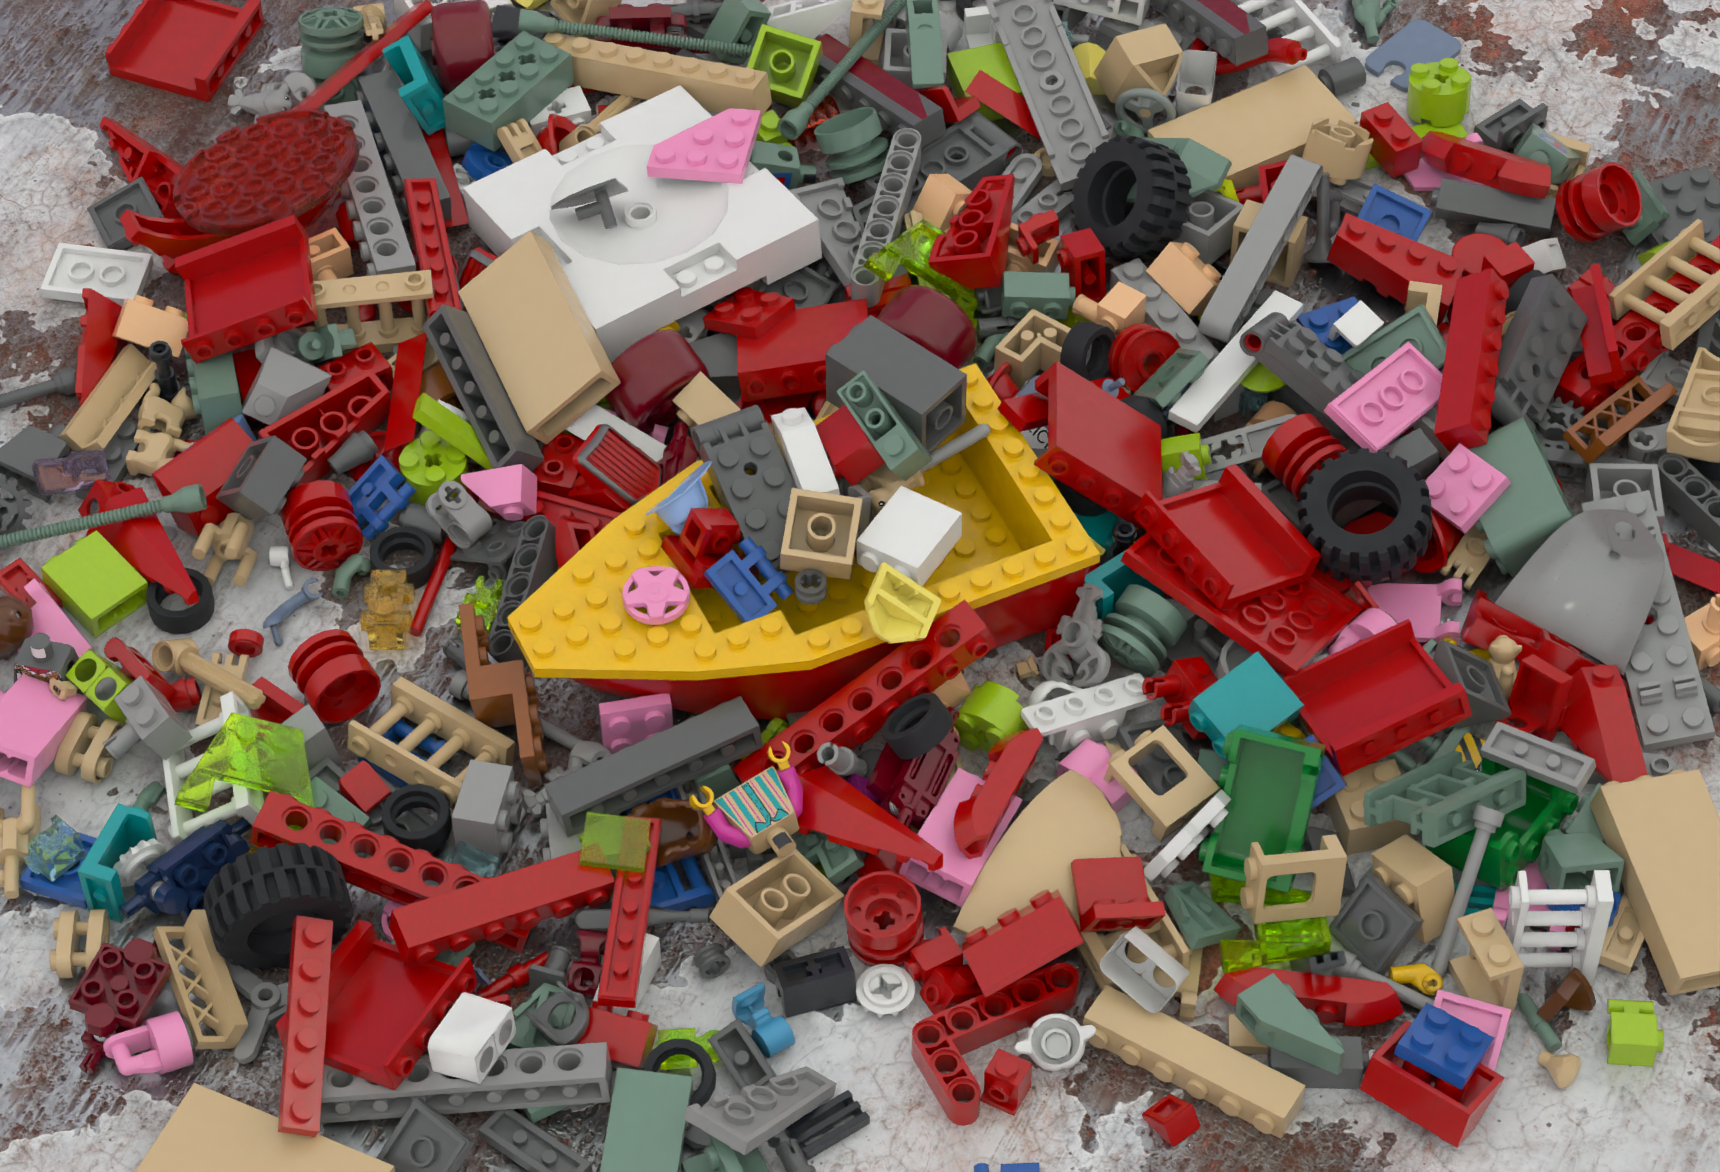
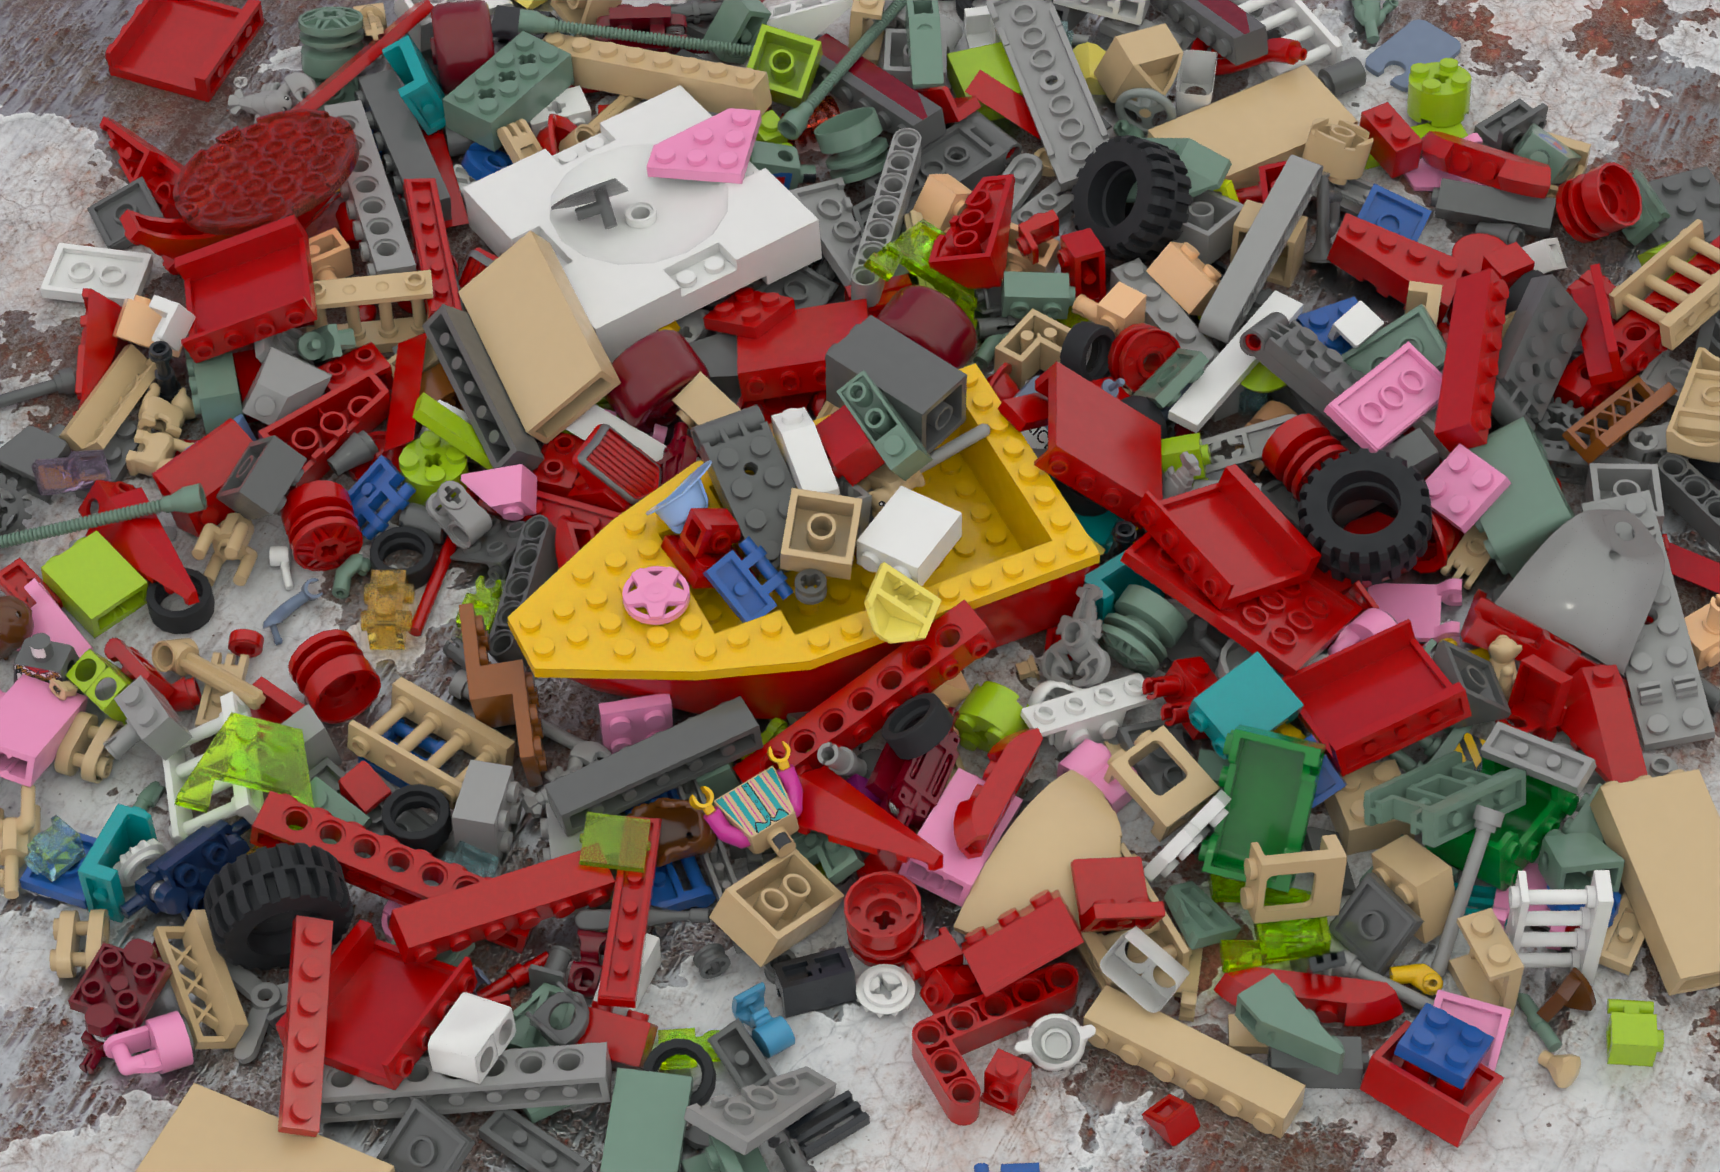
none -> white panel [149,295,196,352]

